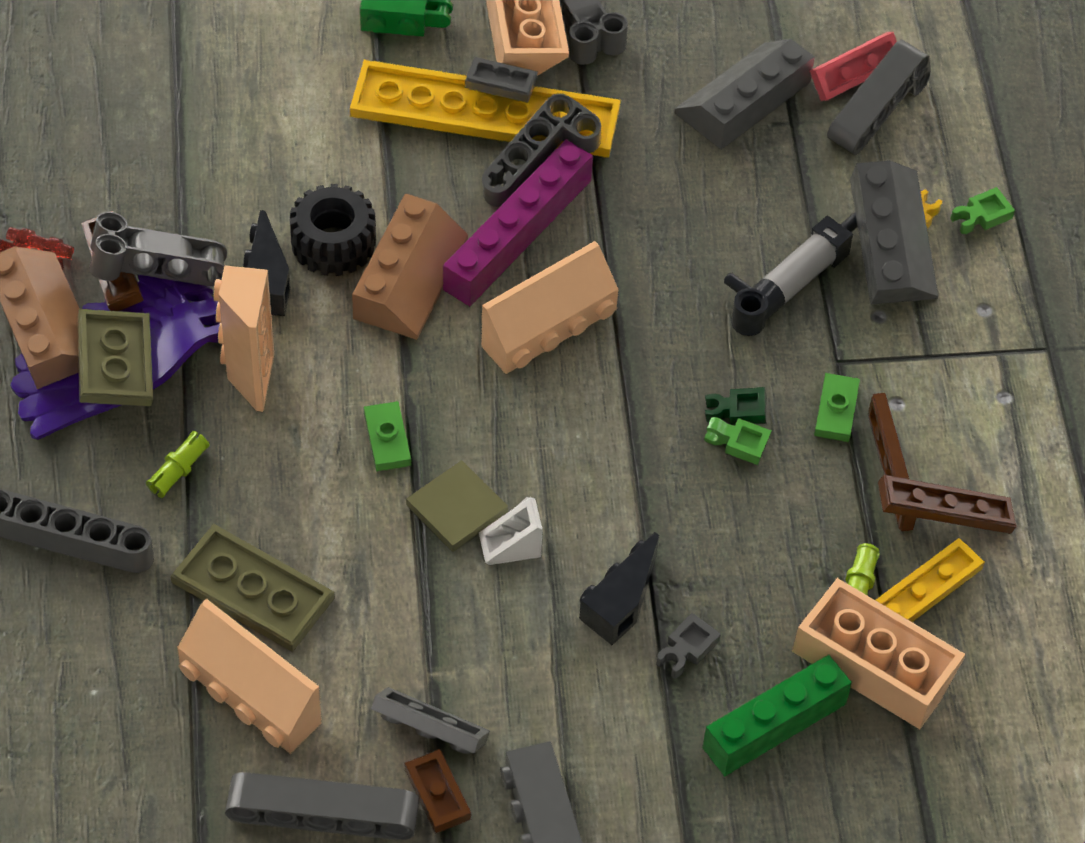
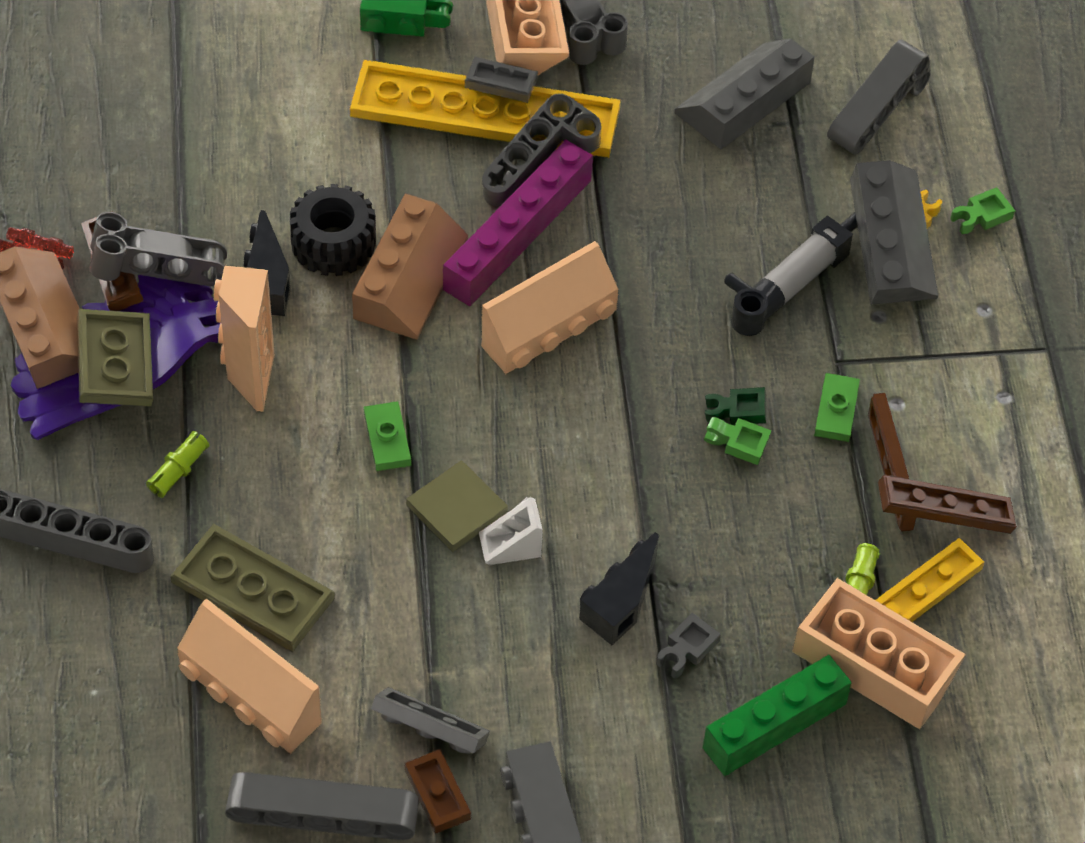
coral plate [809,32,897,101] -> none

